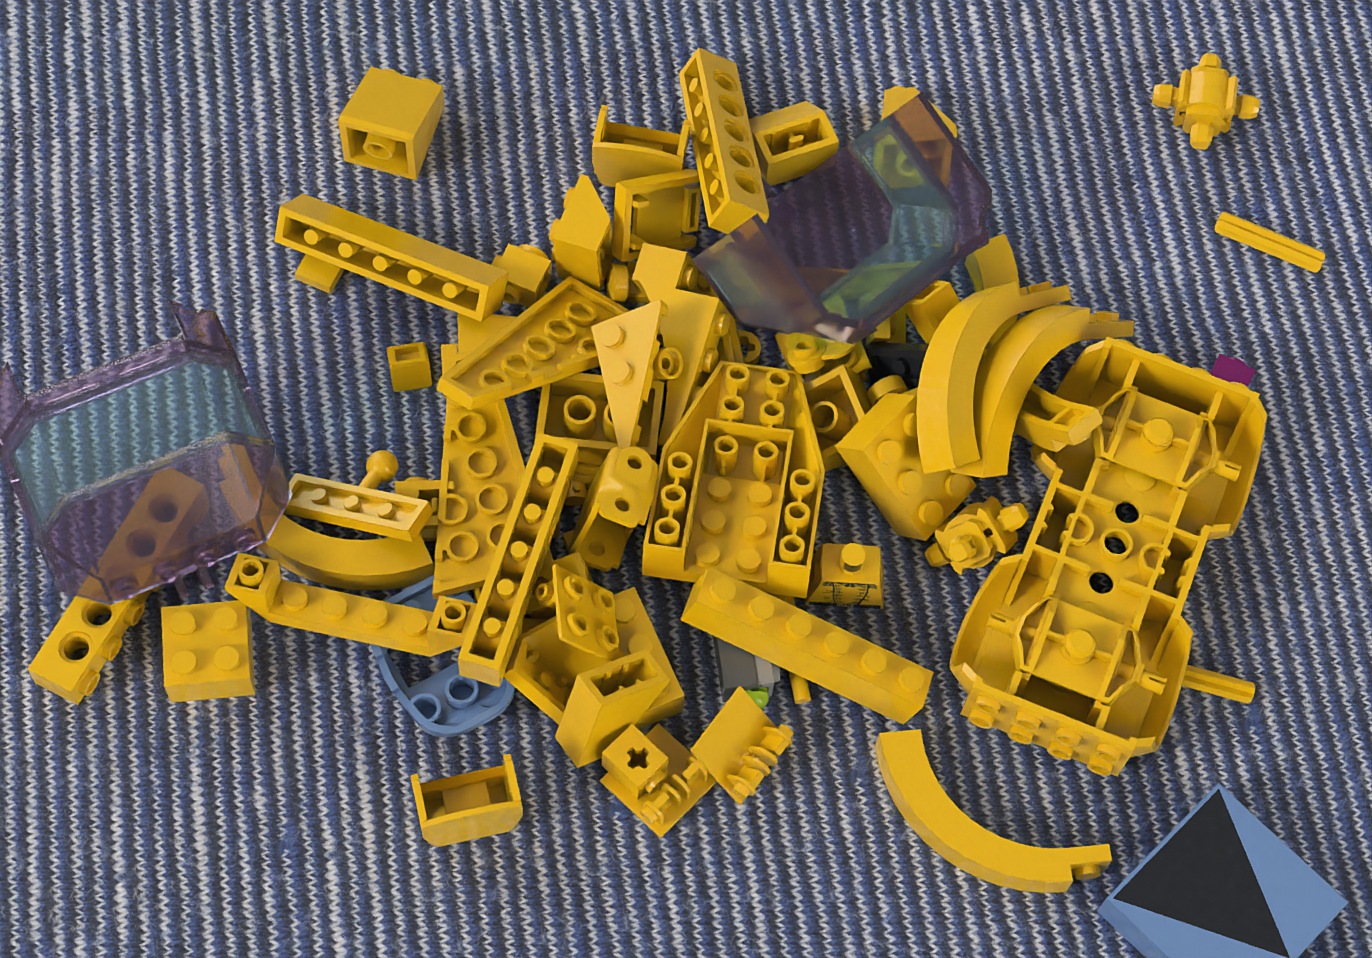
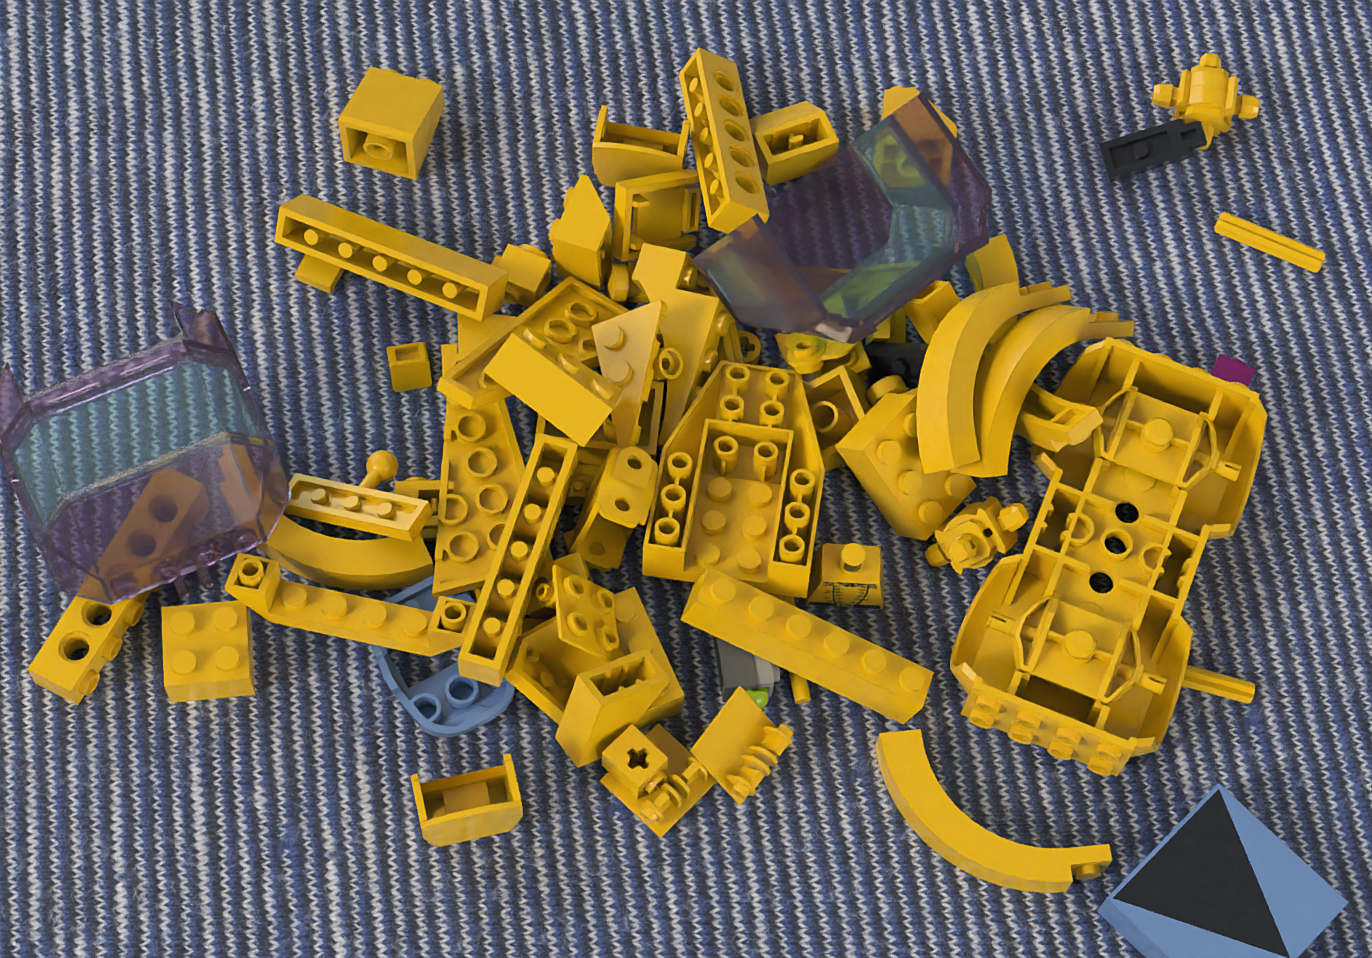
none -> yellow wedge [483,324,623,447]
none -> black hinge [1099,119,1207,182]

